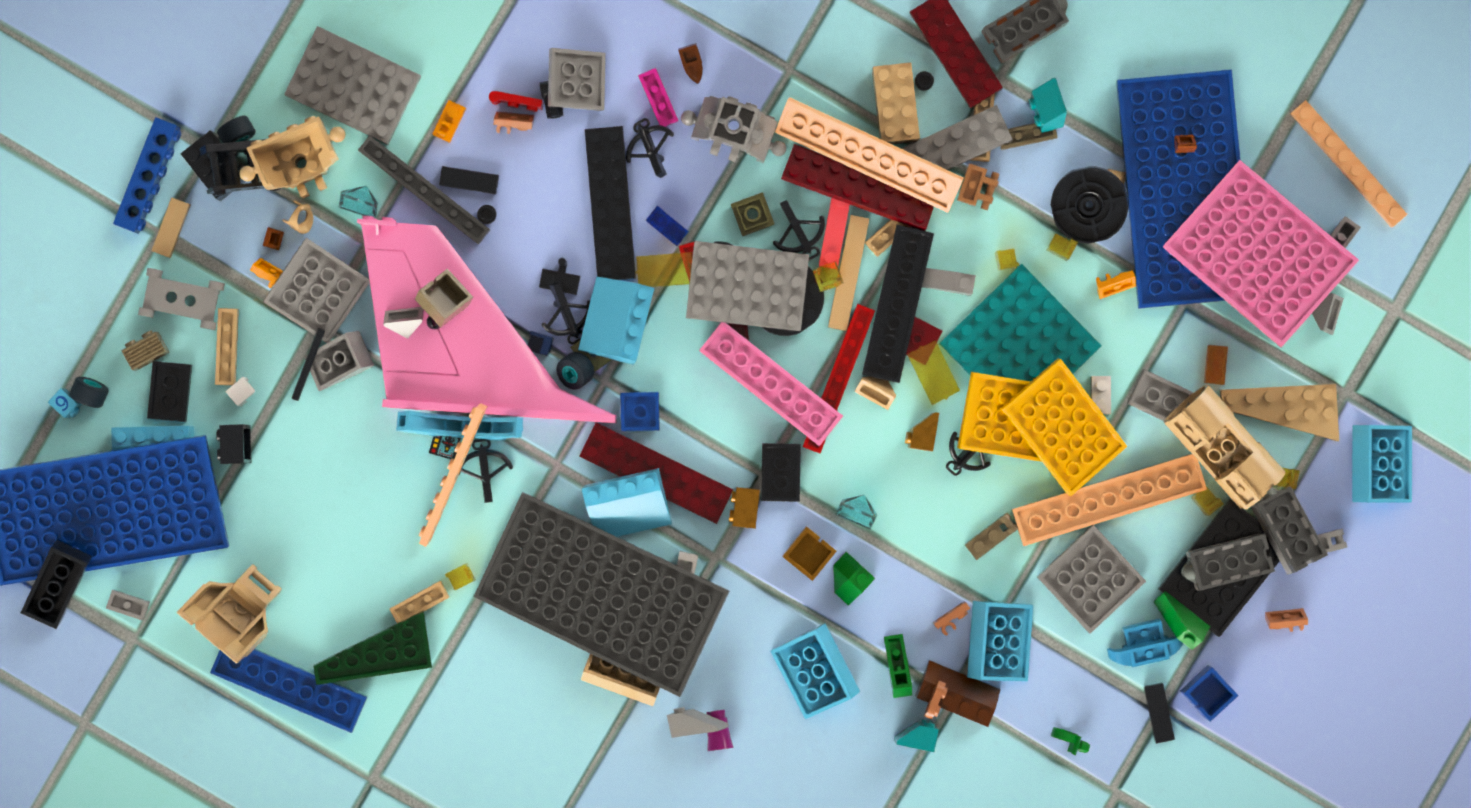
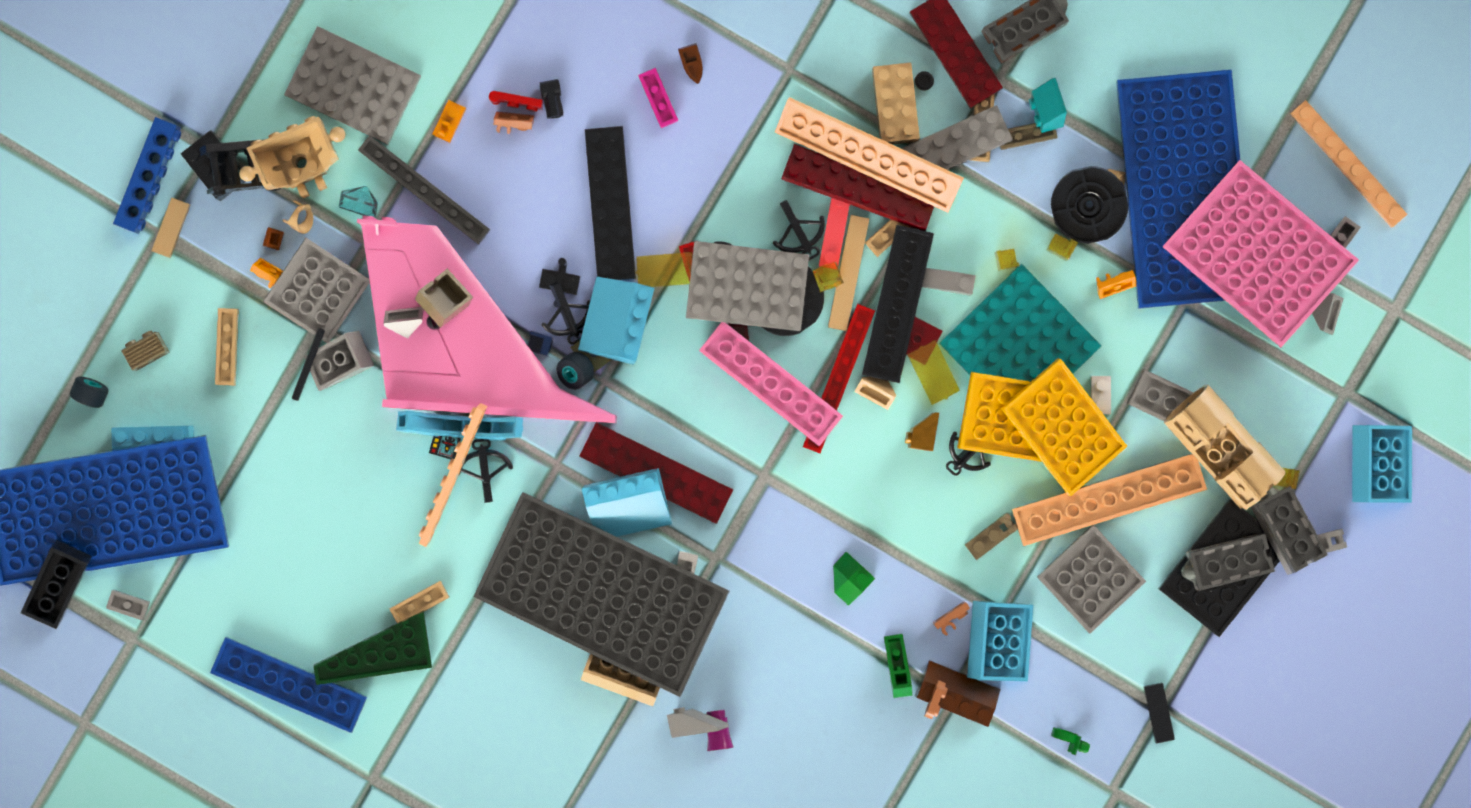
medium azure brick [48,388,82,418] -> none
light grey piece [138,268,225,330] -> none
black tile [147,361,192,422] -> none
tan piece [177,564,282,664] -> none
black wheel [217,115,256,143] -> none
black piece [217,424,252,464] -> none
white panel [225,377,255,407] -> none
black tile [439,166,499,194] -> none
clear yellow panel [445,563,476,590] -> none
black plate [477,205,497,224] -> none
light grey plate [548,48,606,111] -> none
blue plate [620,392,660,431] -> none
black piece [626,118,674,178] -> none
clear blue slope [645,206,689,246] -> none
light grey piece [681,96,786,163] -> none
pearl gold piece [729,487,760,529] -> none
olive piece [731,192,775,237] -> none
black plate [761,443,801,502] -> none
medium azure slope [771,623,860,719] -> none
pearl gold piece [782,526,837,581] -> none
clear light blue slope [835,495,877,529] -> none
teal slope [894,719,939,752] -> none
medium nougat plate [957,163,1000,210] -> none
dark azure plate [1107,618,1183,668] -> none
green slope [1154,591,1210,650] -> none
dark orange slope [1174,135,1197,153] -> none
blue piece [1180,665,1239,722] -> none
clear yellow panel [1191,487,1224,516] -> none
clear orange plate [1204,345,1228,385] -> none
tan wing [1220,384,1339,441] -> none
nougat plate [1265,608,1308,632] -> none

